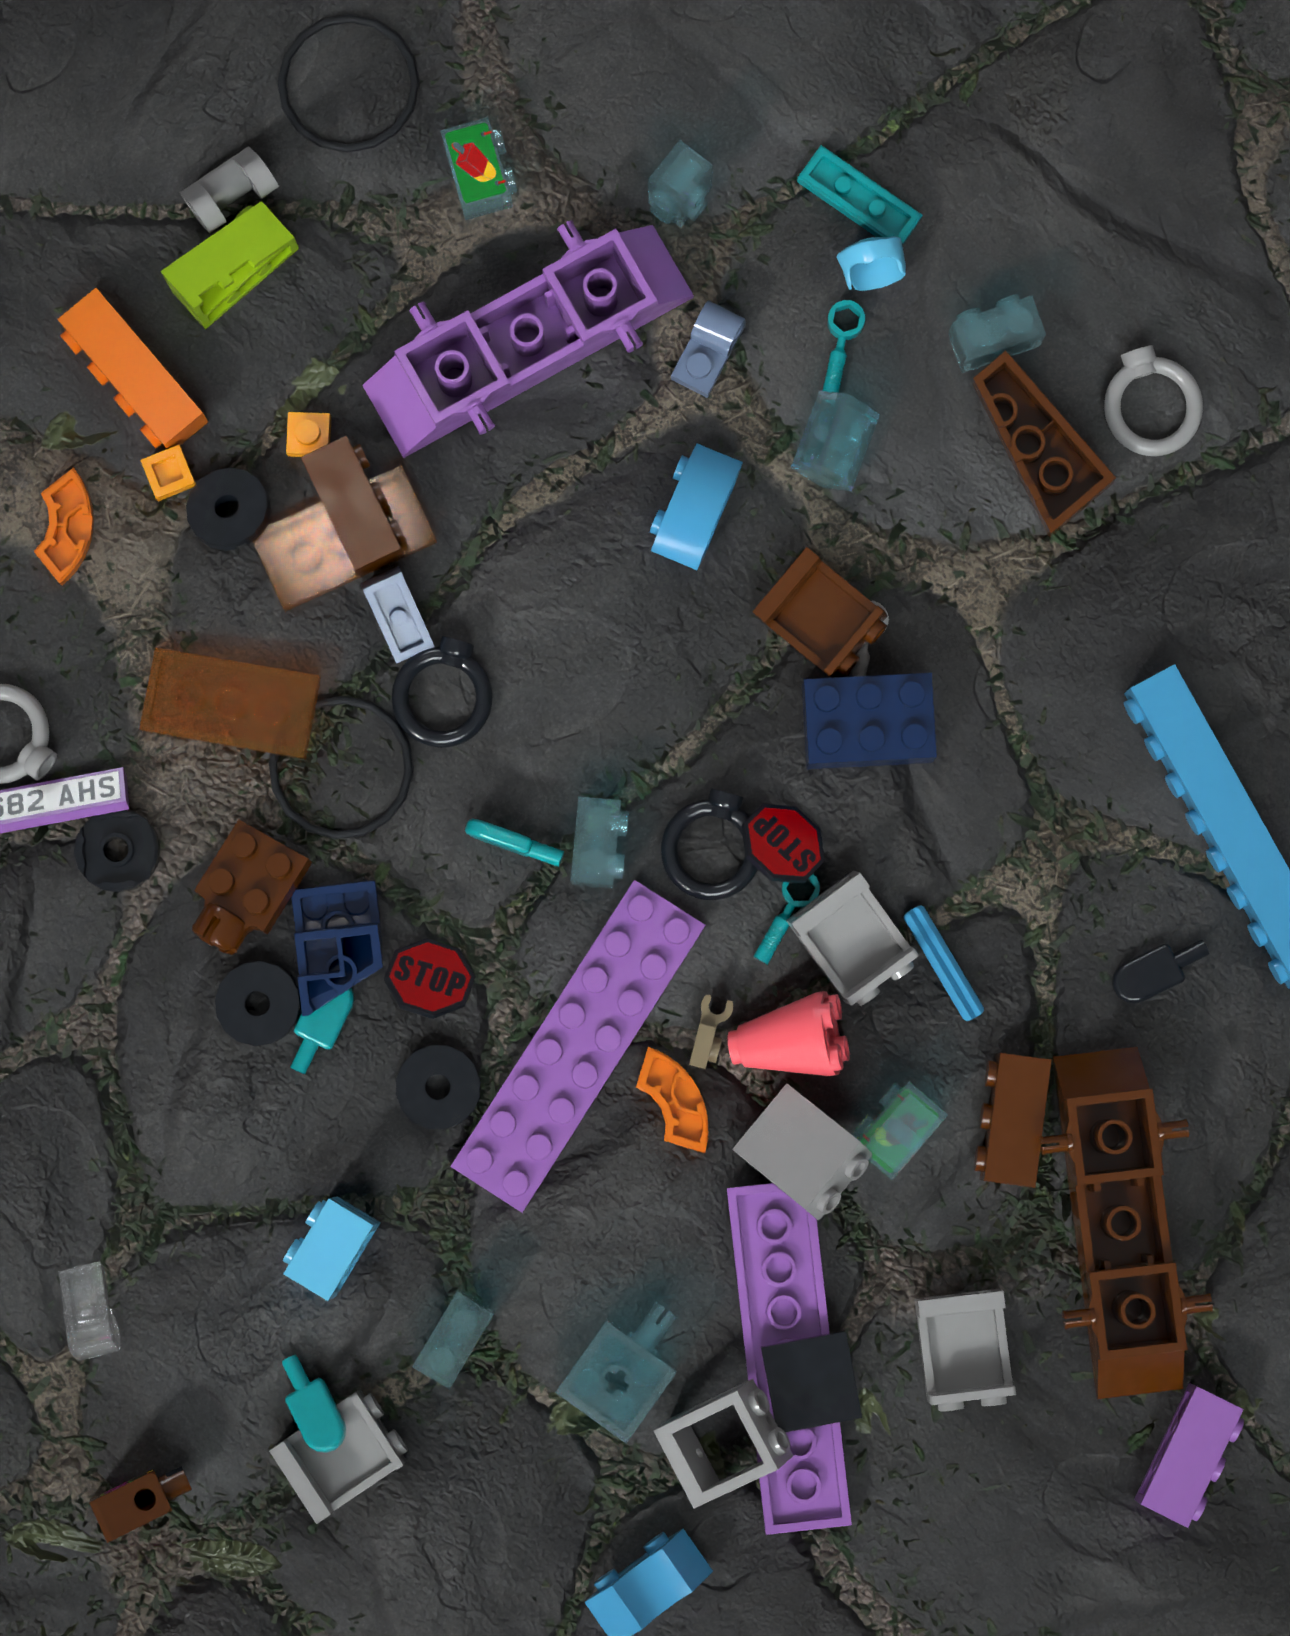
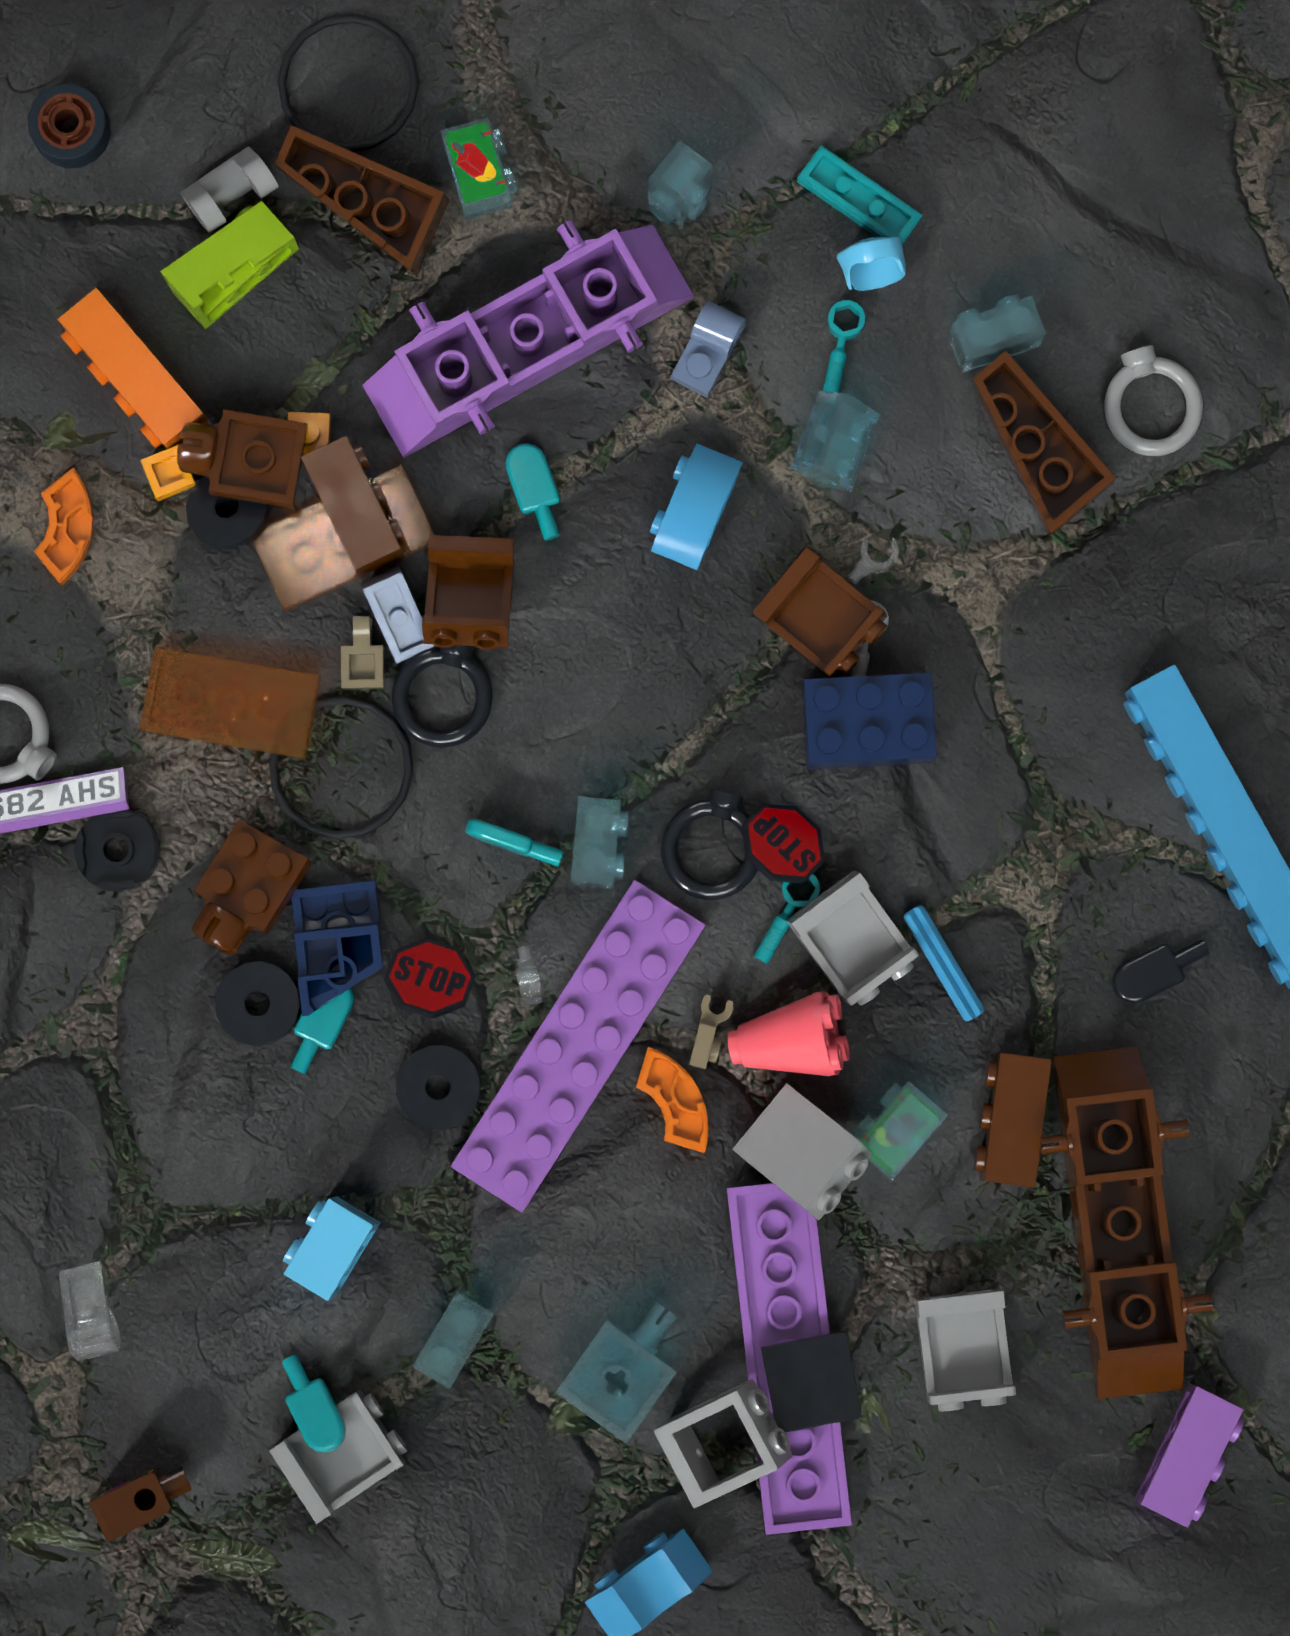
none -> wheel [28,83,111,169]
none -> reddish brown plate [177,409,308,508]
none -> reddish brown wedge [274,125,449,276]
none -> dark tan plate [341,616,385,689]
none -> reddish brown panel [422,535,514,650]
none -> teal piece [505,443,560,541]
none -> clear piece [516,946,542,1006]
none -> clear piece [847,537,899,585]

